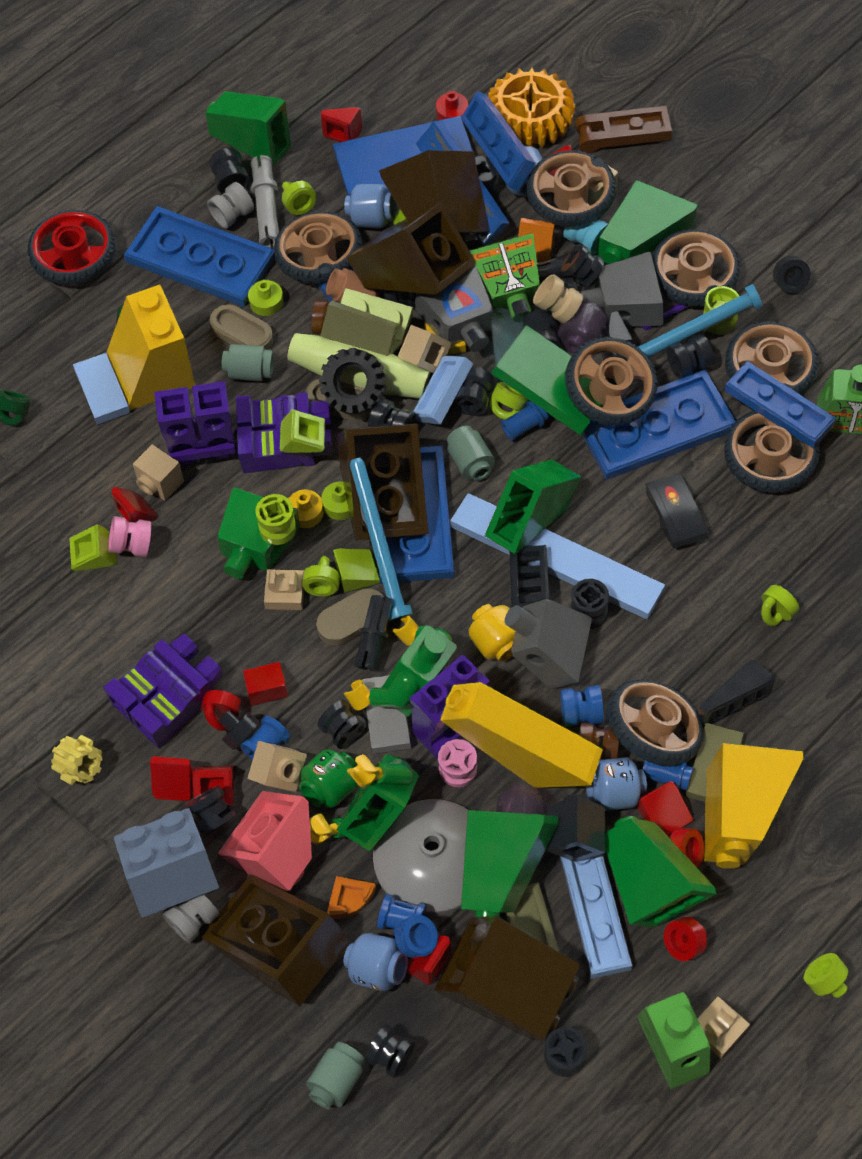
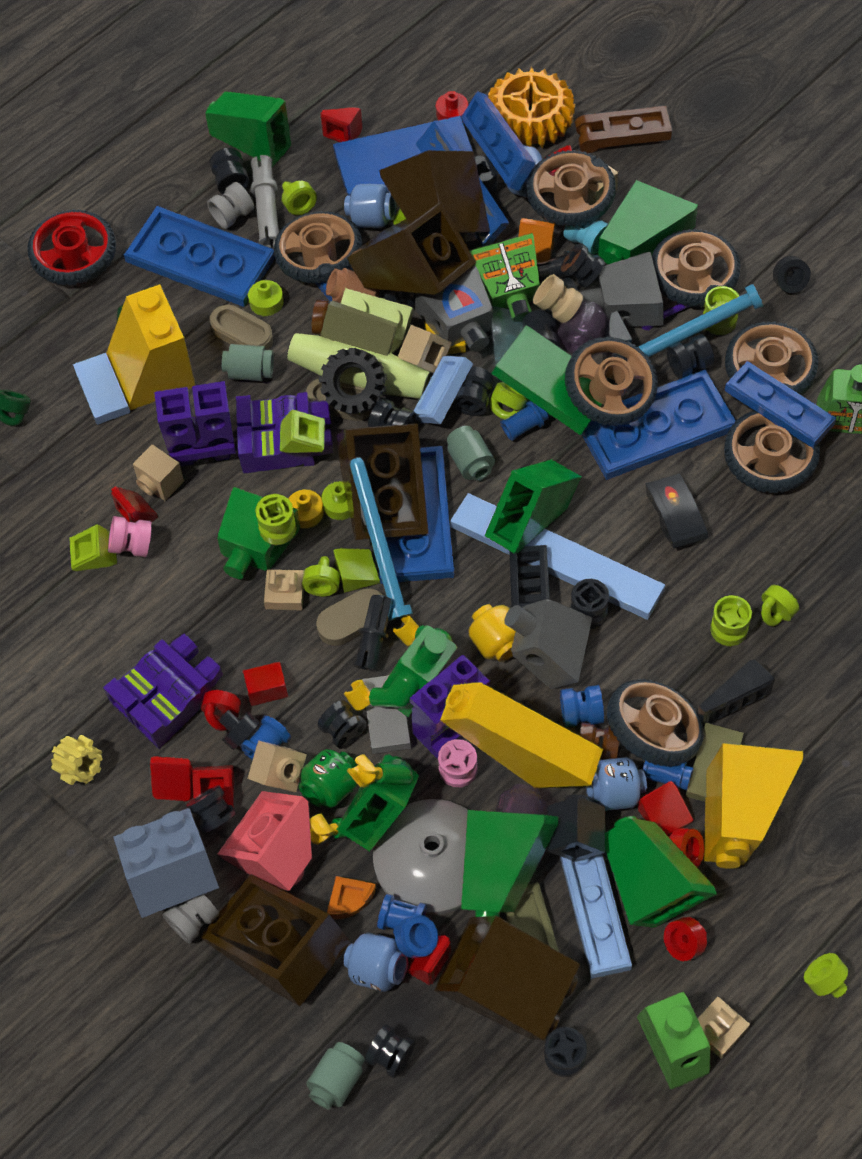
none -> lime wheel [710,595,752,646]

